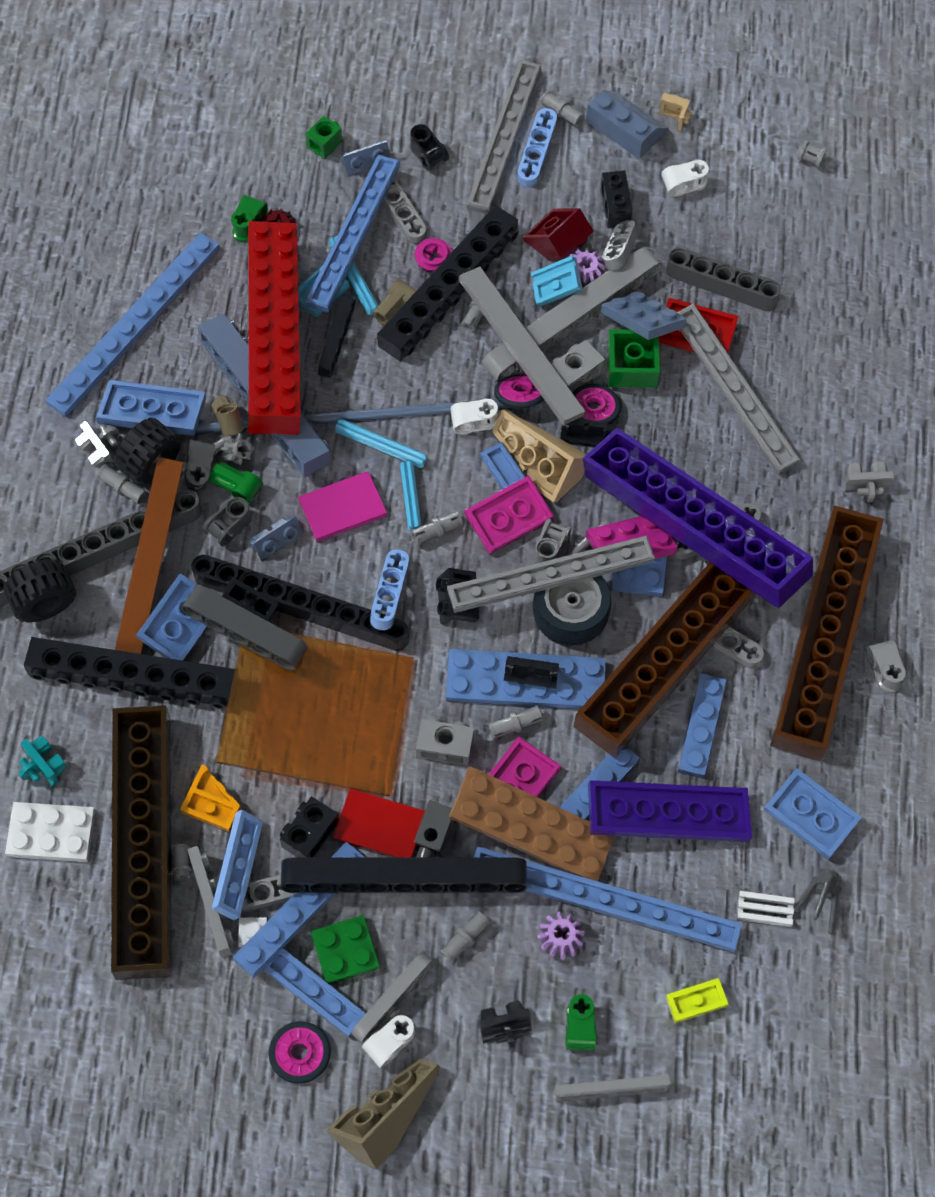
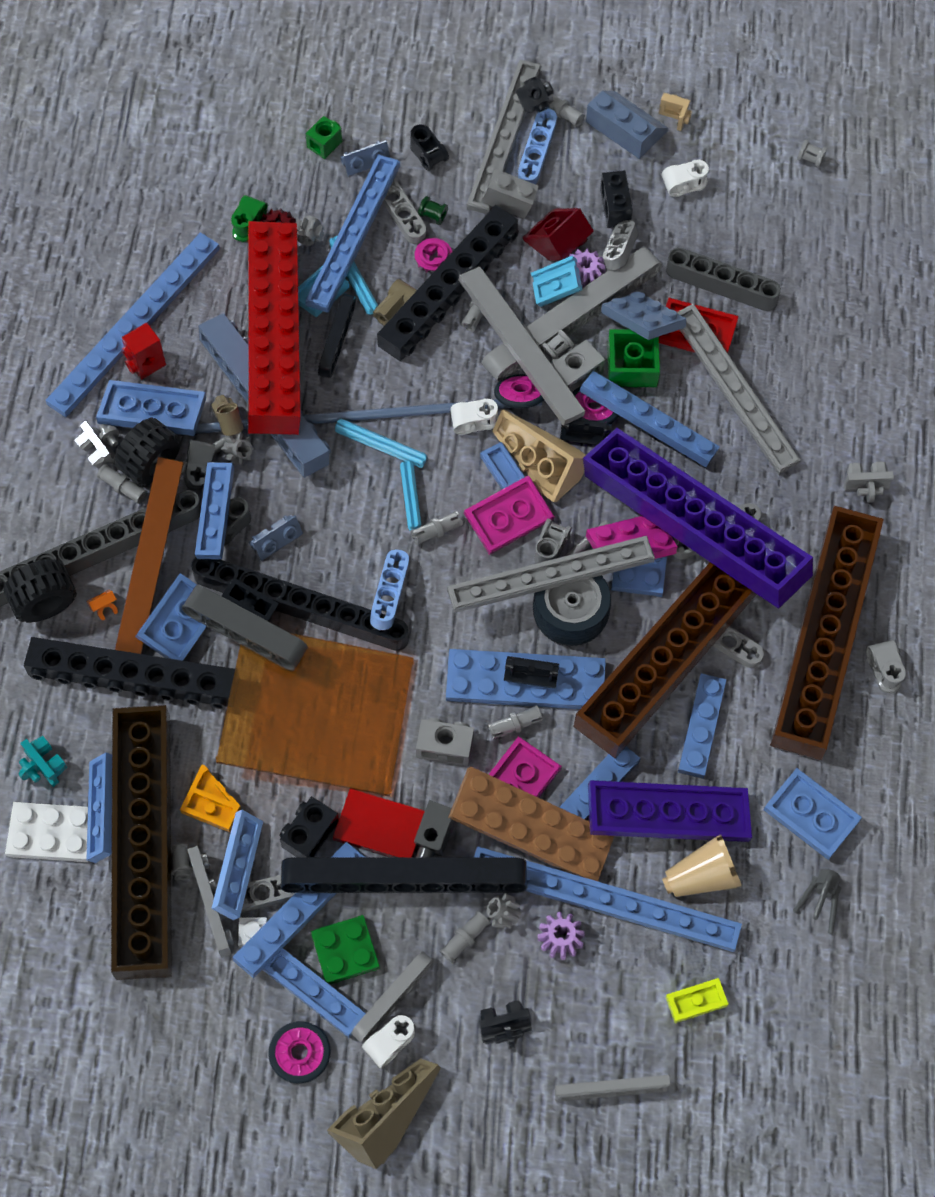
green piece [209,461,263,505] -> none
dark pink tile [298,471,387,542] -> none
black bracket [436,568,480,625] -> none
green piece [566,994,596,1051] -> none
white tile [737,891,795,927] -> none
none -> orange tile [86,589,118,620]
none -> medium blue plate [86,752,112,863]
none -> red brick [122,323,166,380]
none -> medium blue plate [195,462,234,559]
none -> light grey gear [296,216,324,246]
none -> dark green bush [418,196,448,225]
none -> light grey brick [481,169,538,219]
none -> light grey gear [487,894,521,930]
none -> black brick [515,77,554,114]
none -> light grey bush [542,329,575,359]
none -> medium blue plate [580,371,720,467]
none -> tan cone [662,835,742,897]

